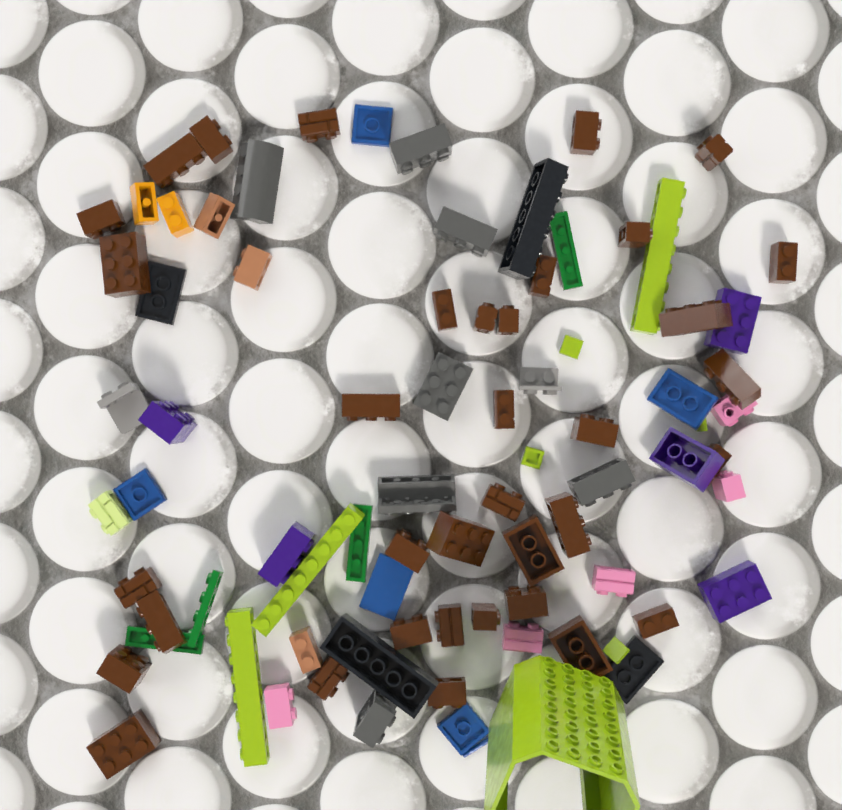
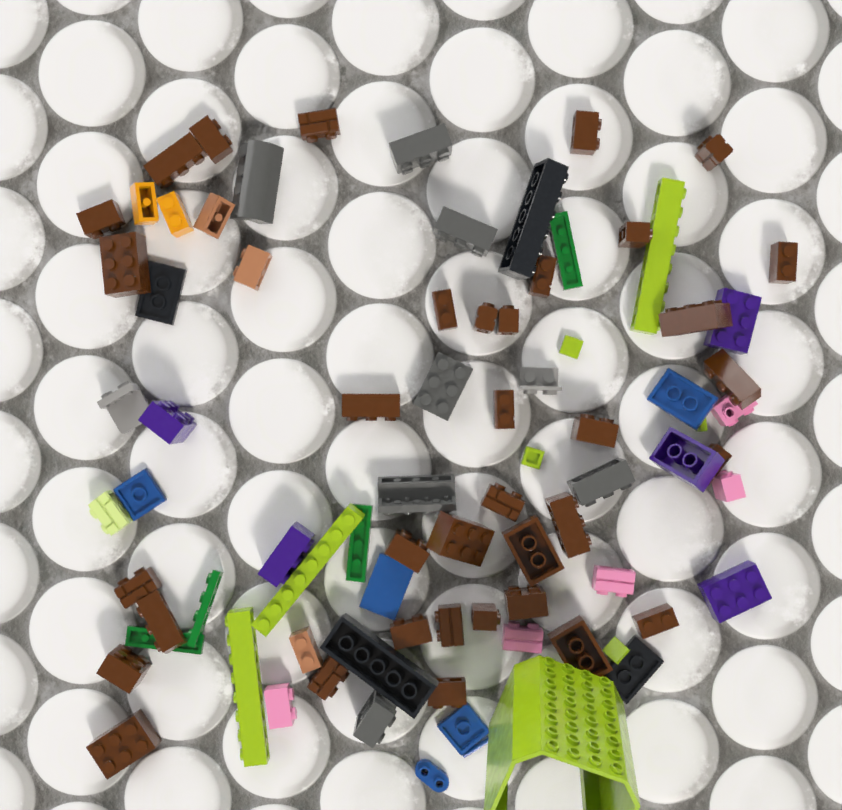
blue tile [352,104,393,147] -> none
none -> blue plate [415,759,449,792]

